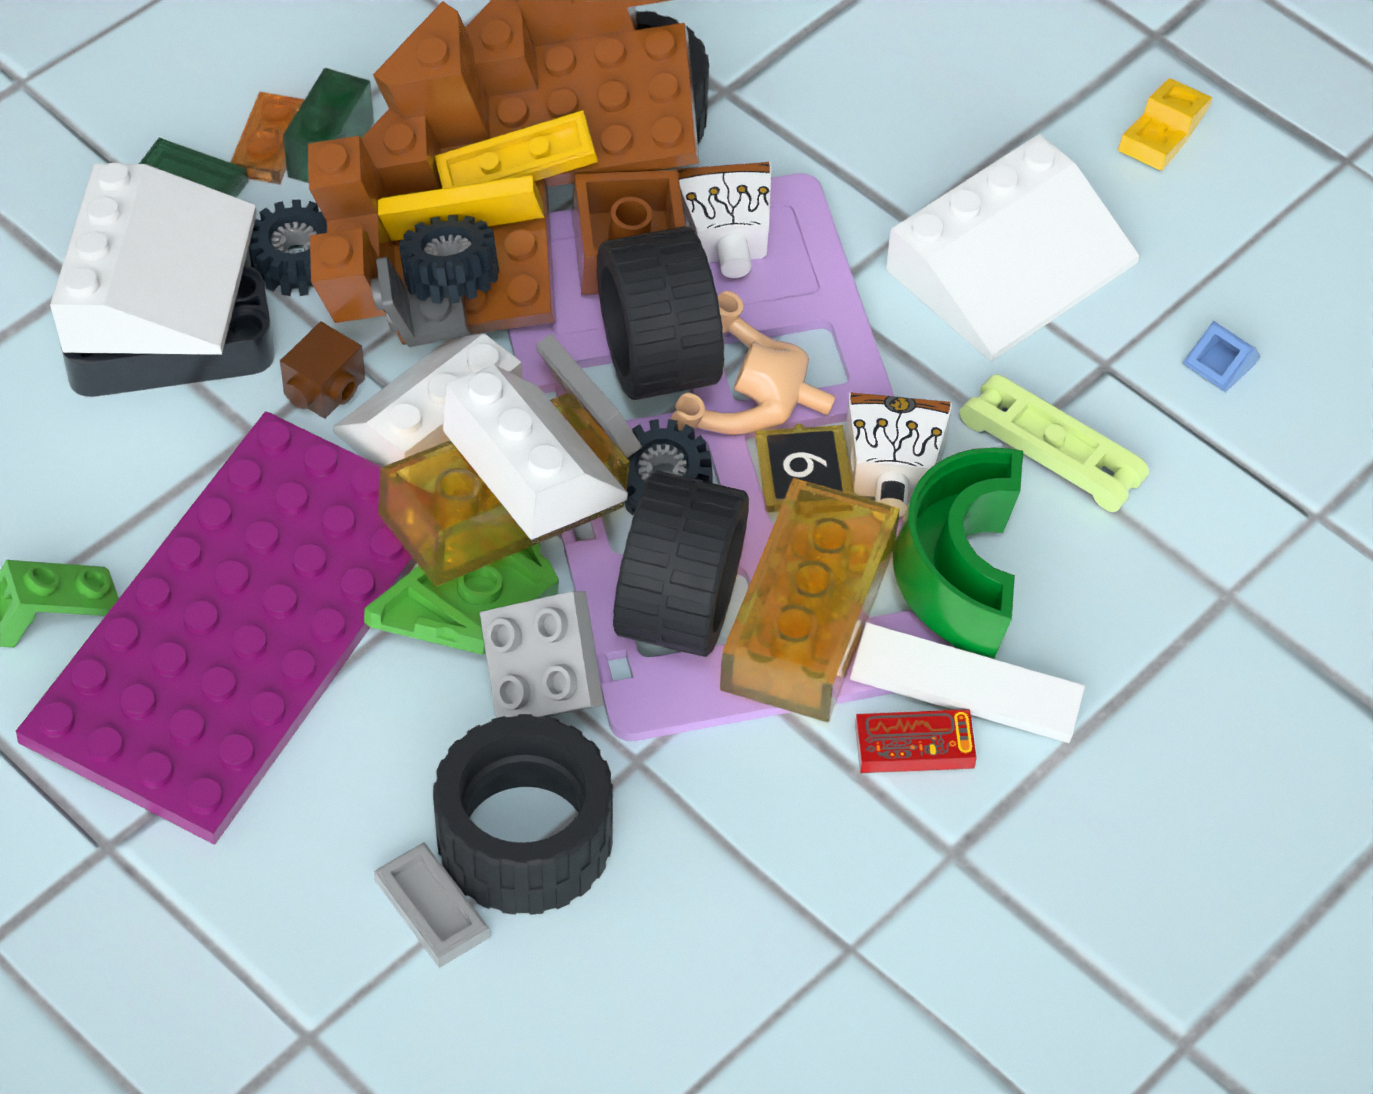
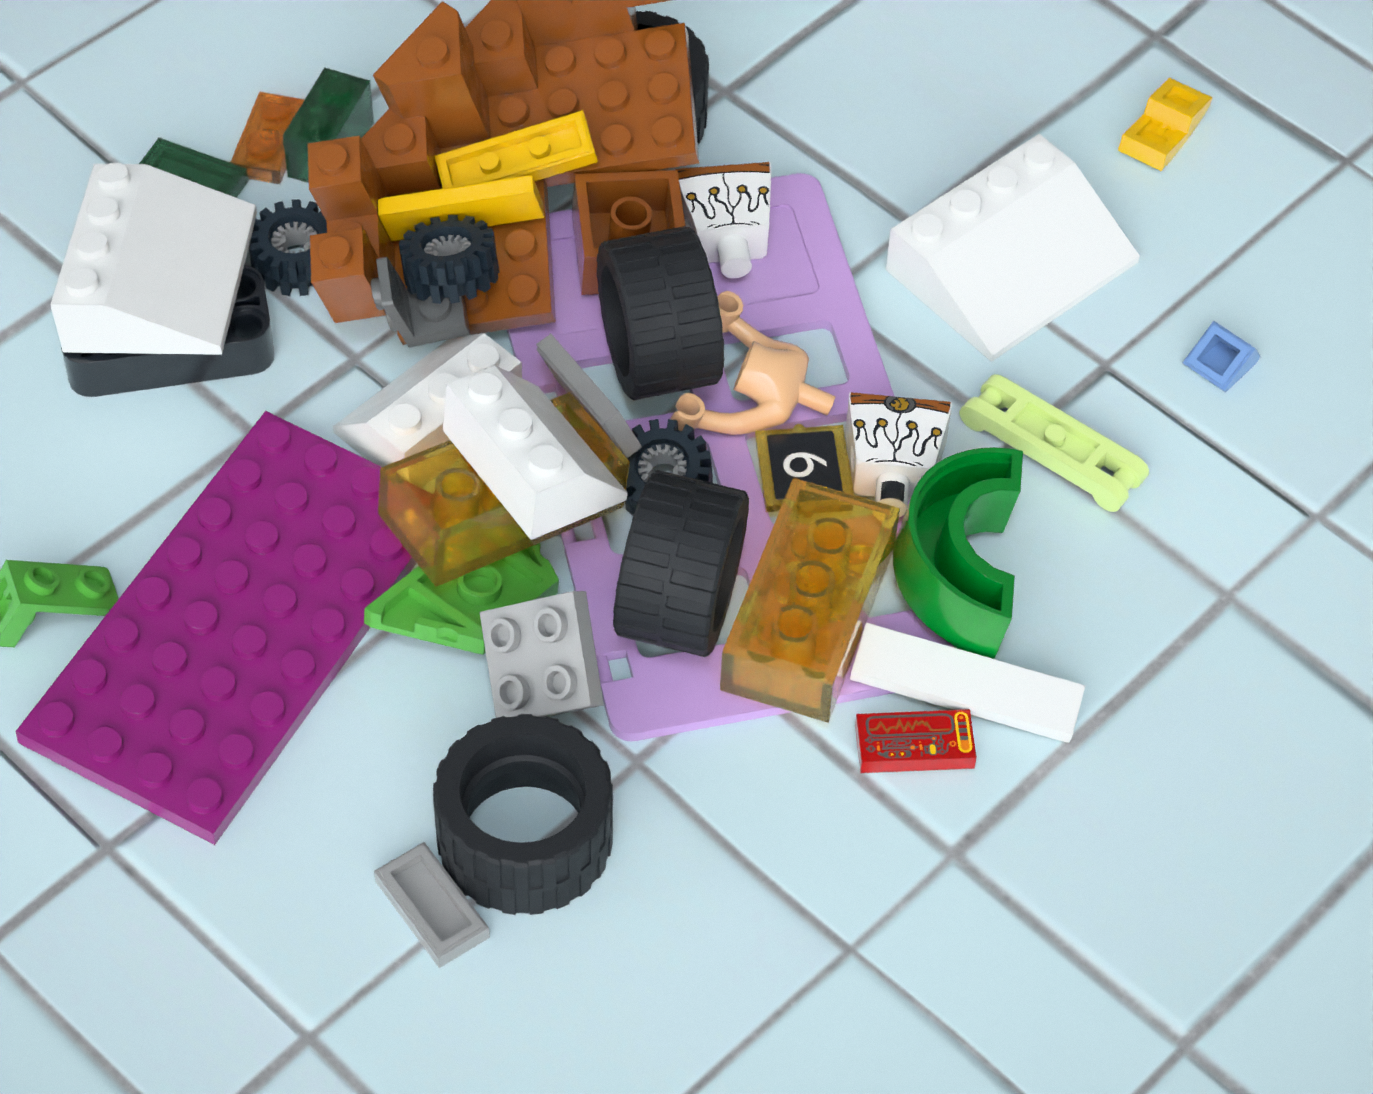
reddish brown brick [280,321,365,419] -> none

